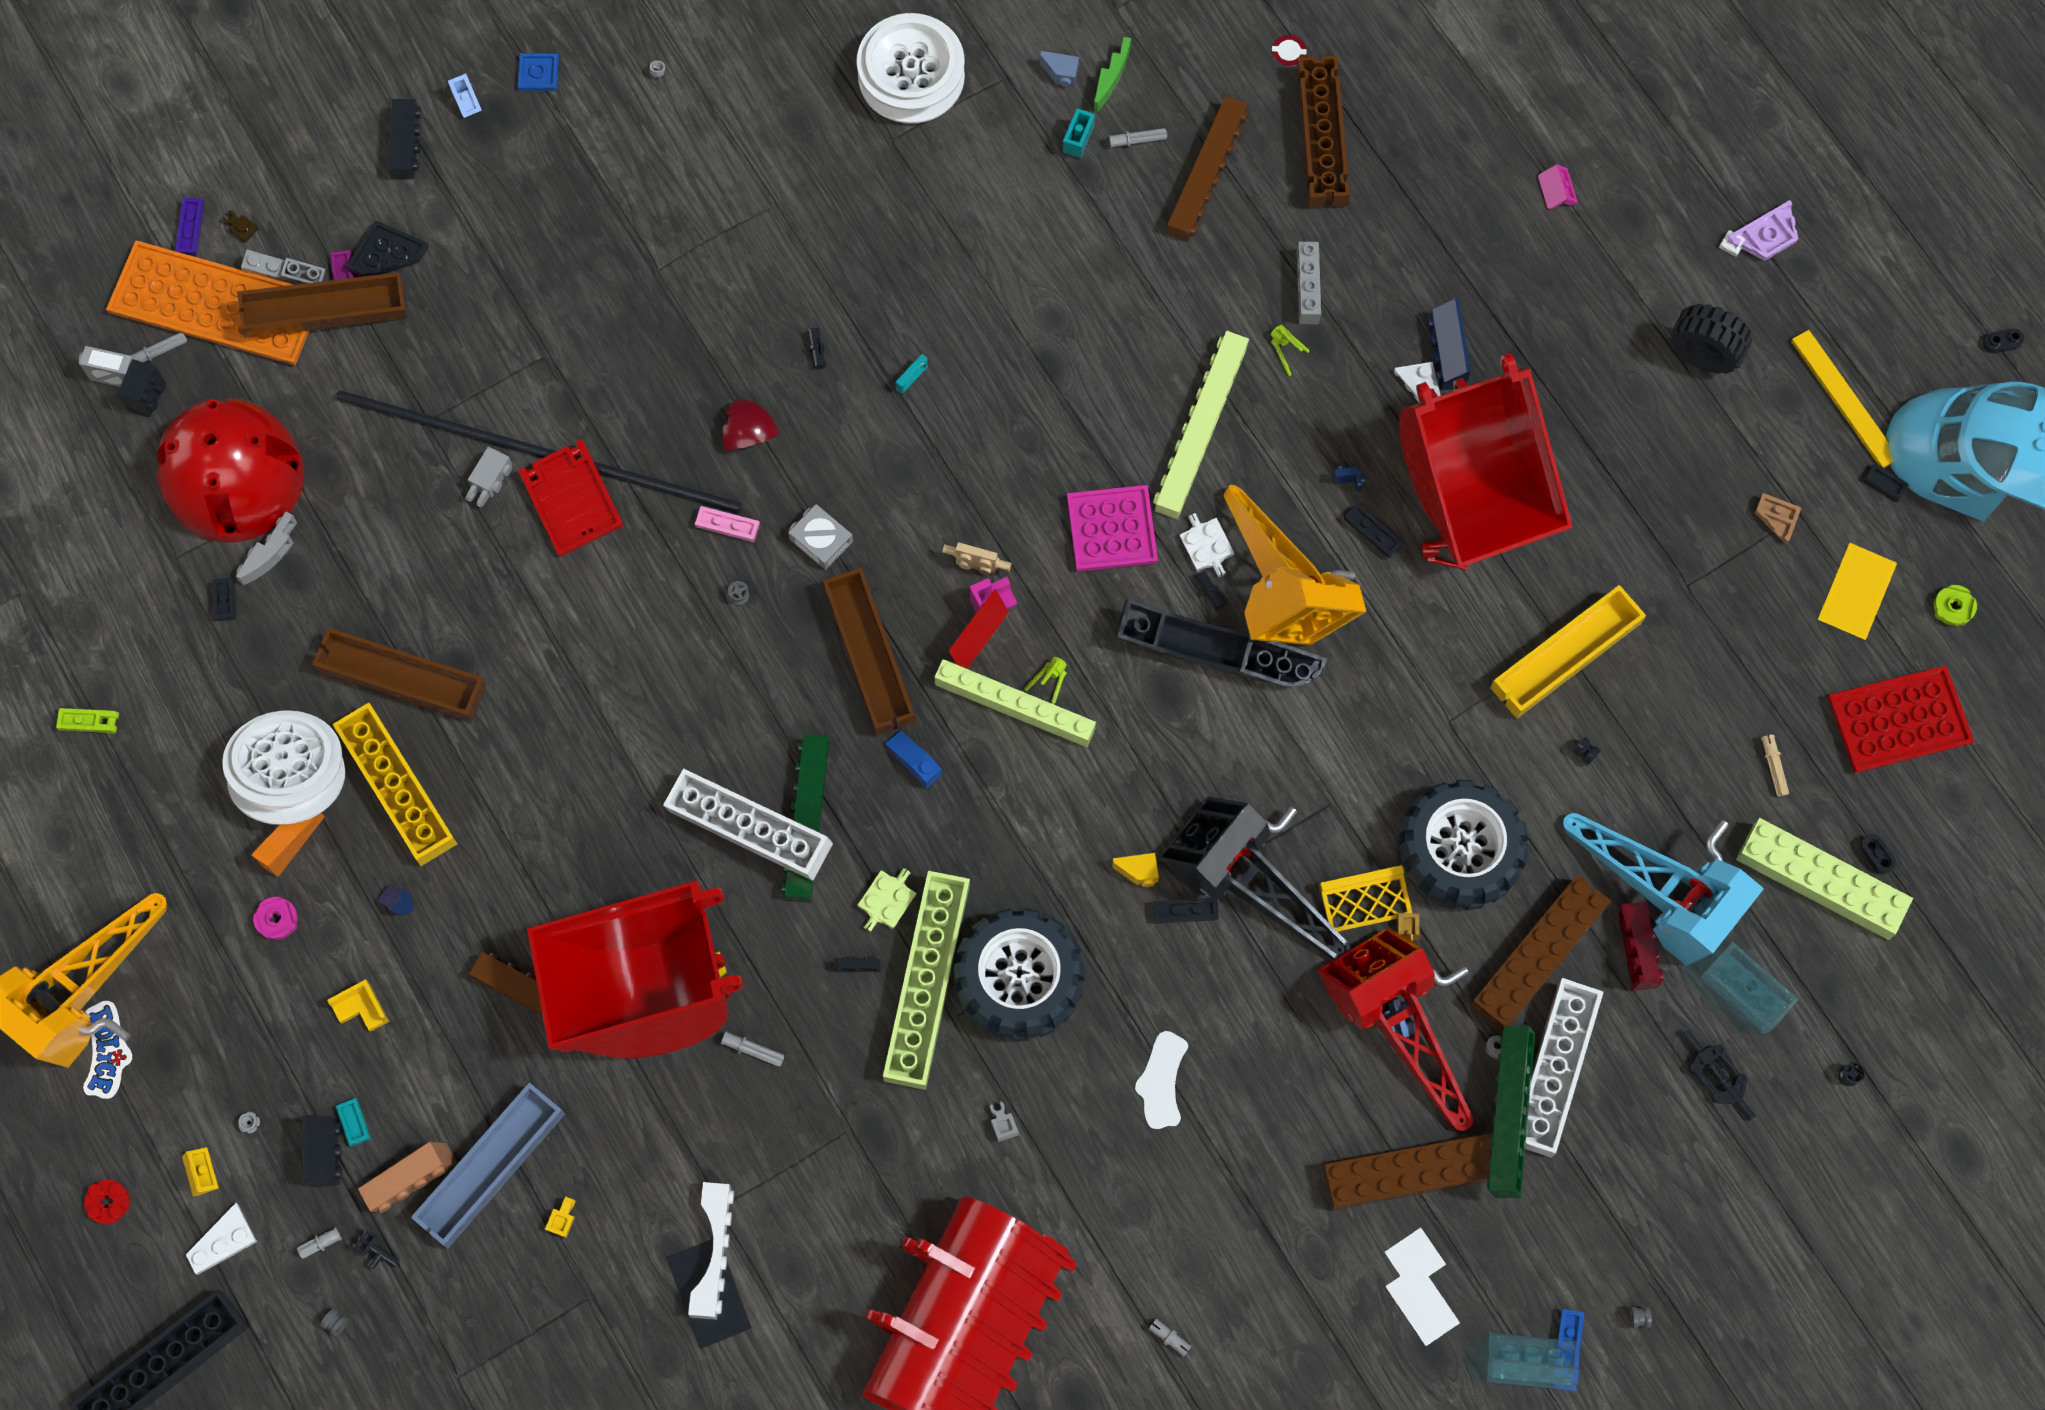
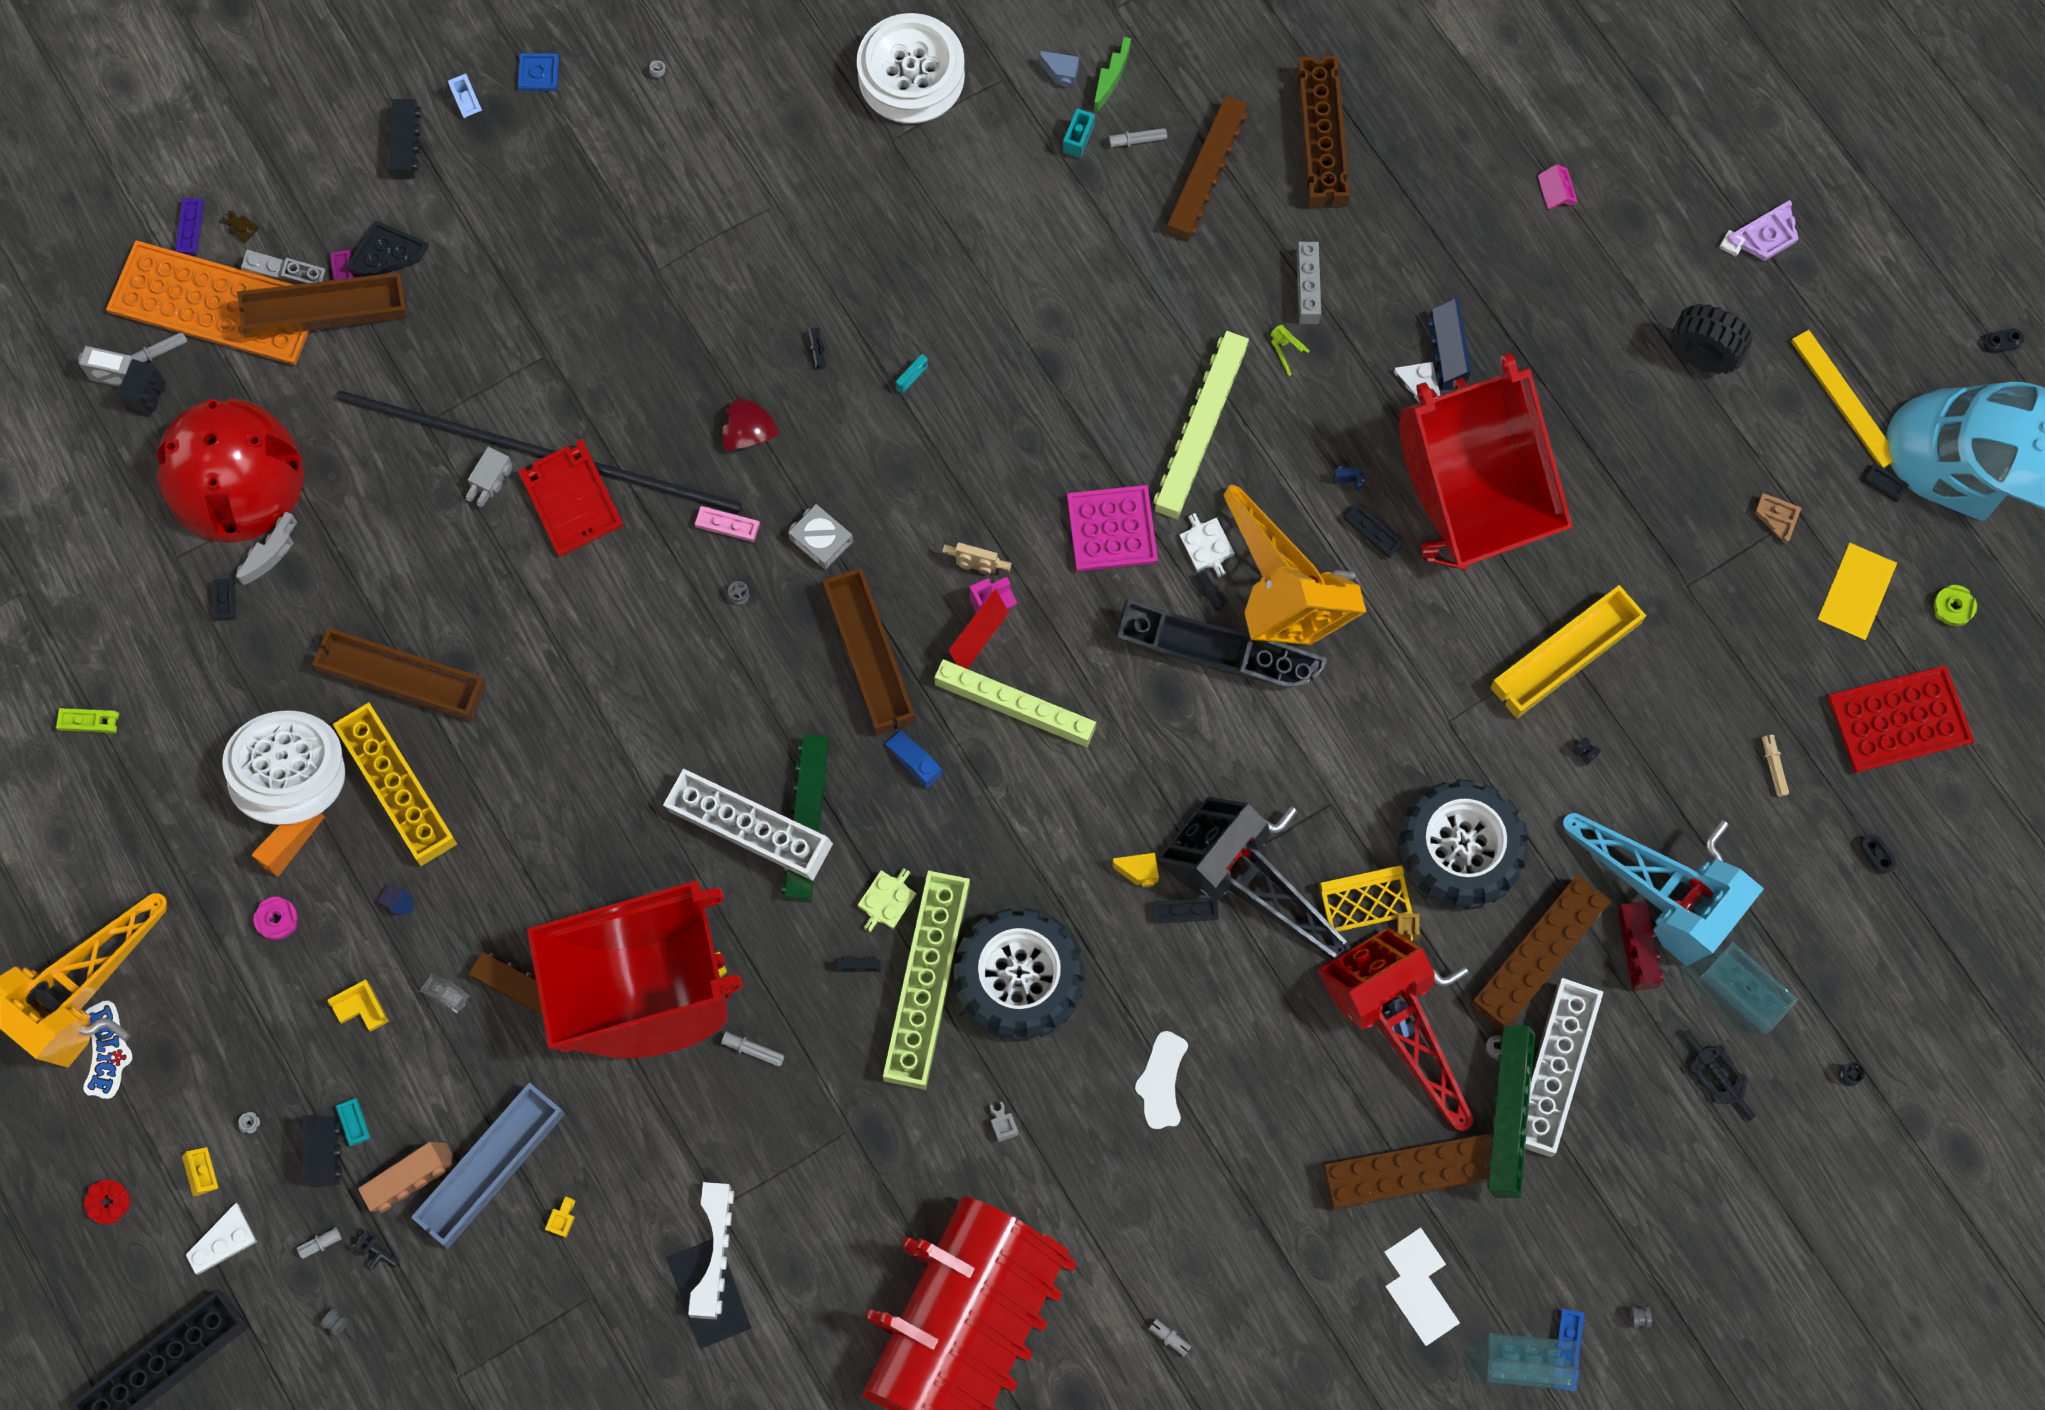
lime plant [1024,657,1067,705] -> none
sticker [1272,35,1307,66] -> none
yellowish green brick [1736,818,1913,940] -> none
none -> clear slope [420,974,470,1013]

